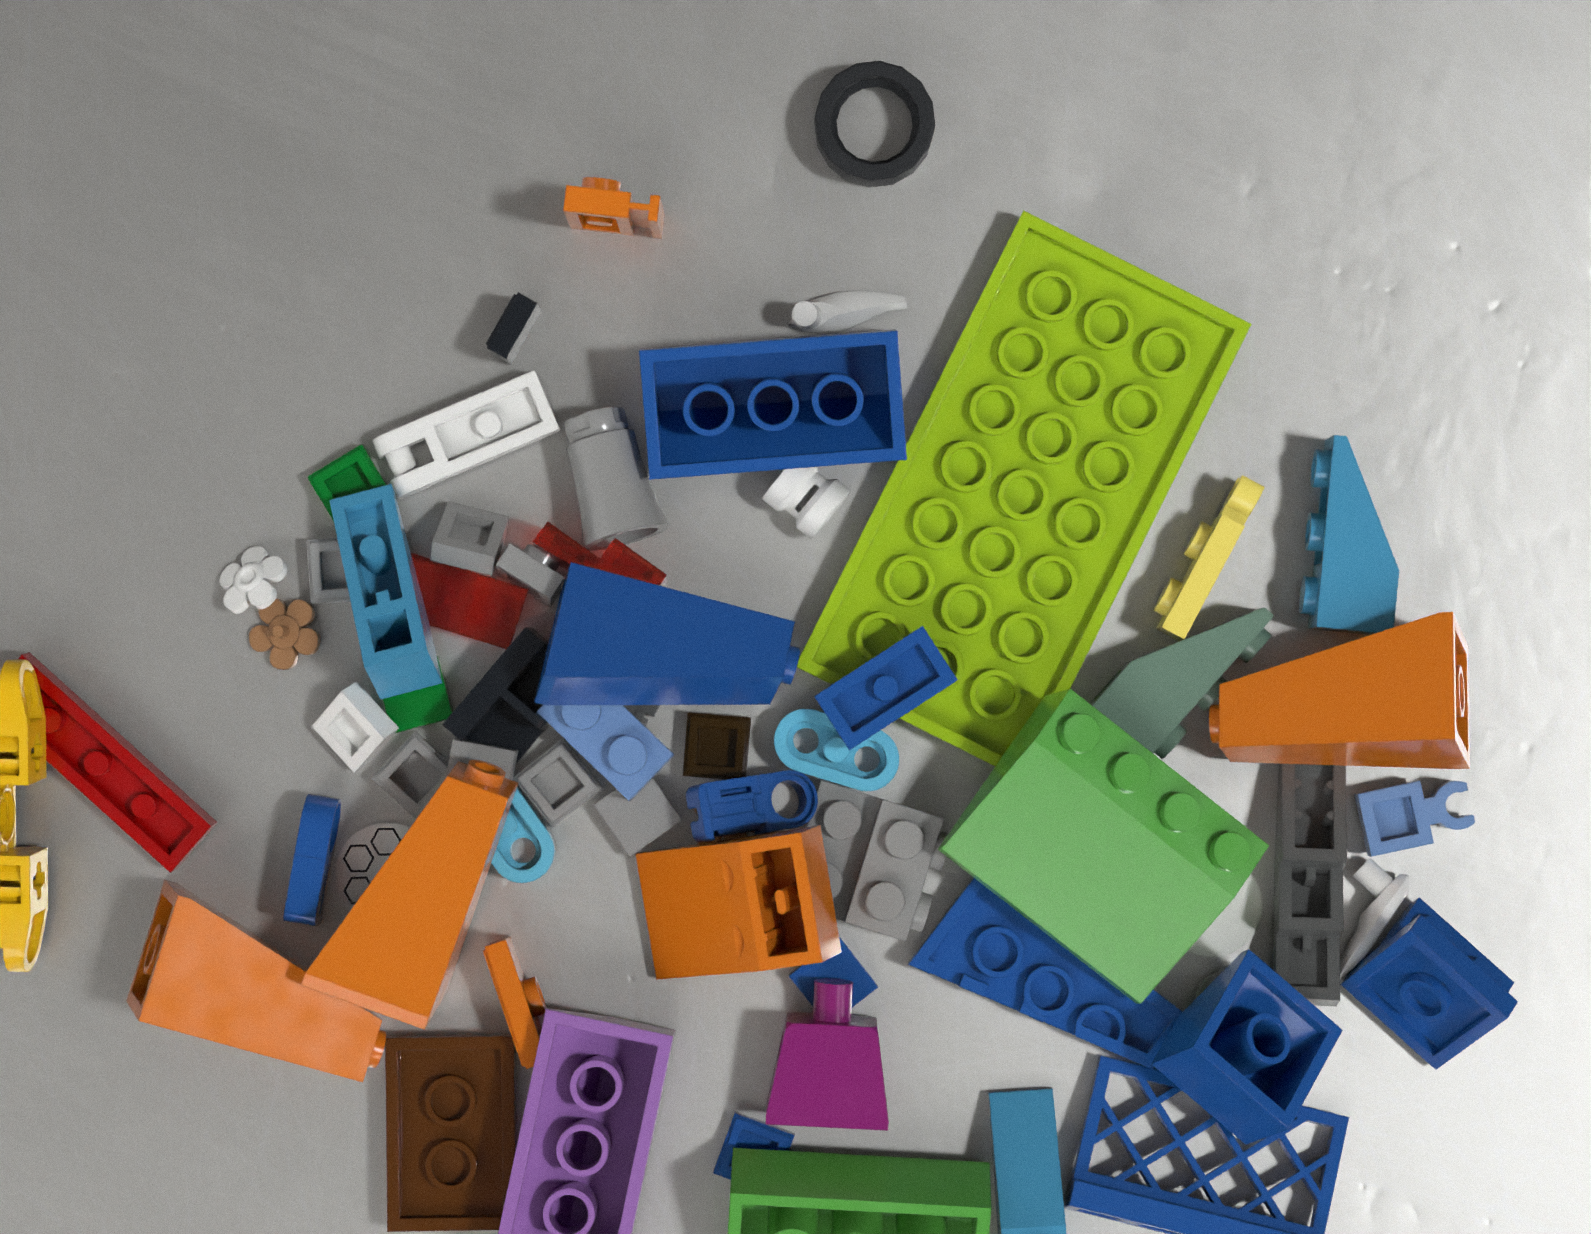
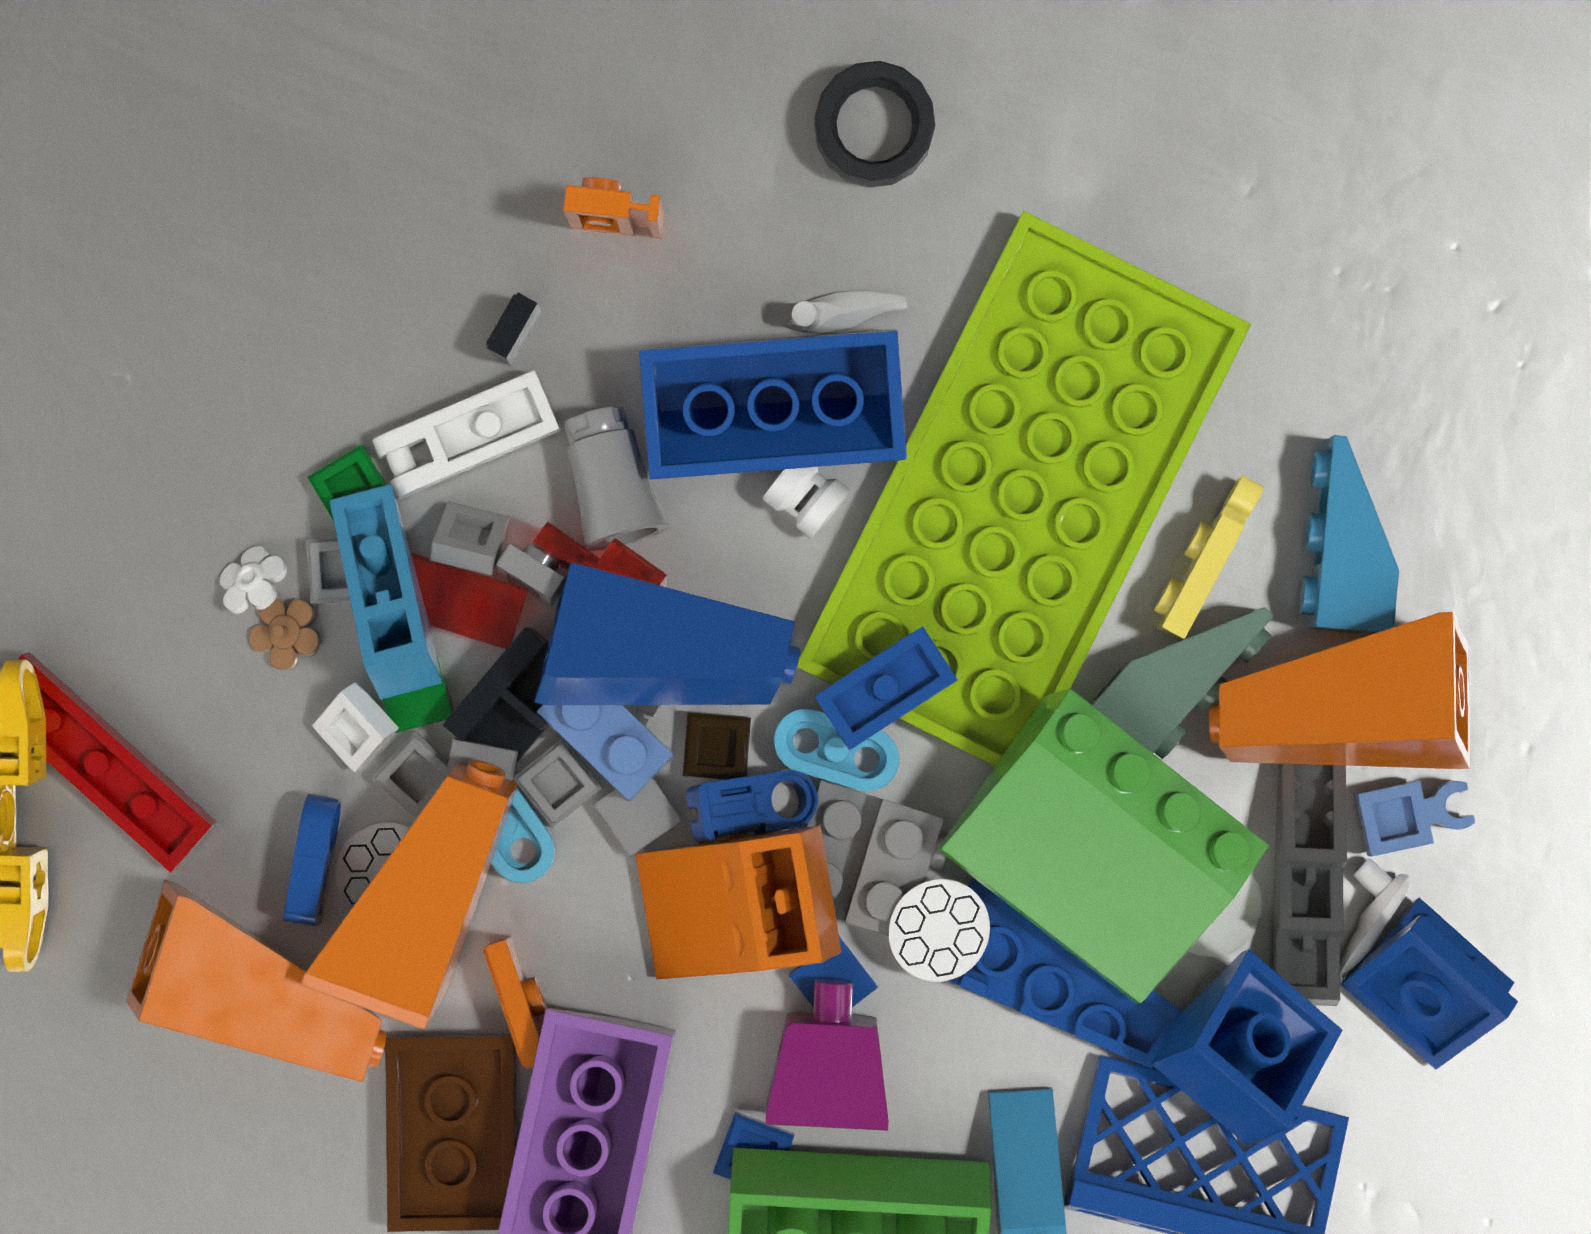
none -> white sticker [889,879,990,982]

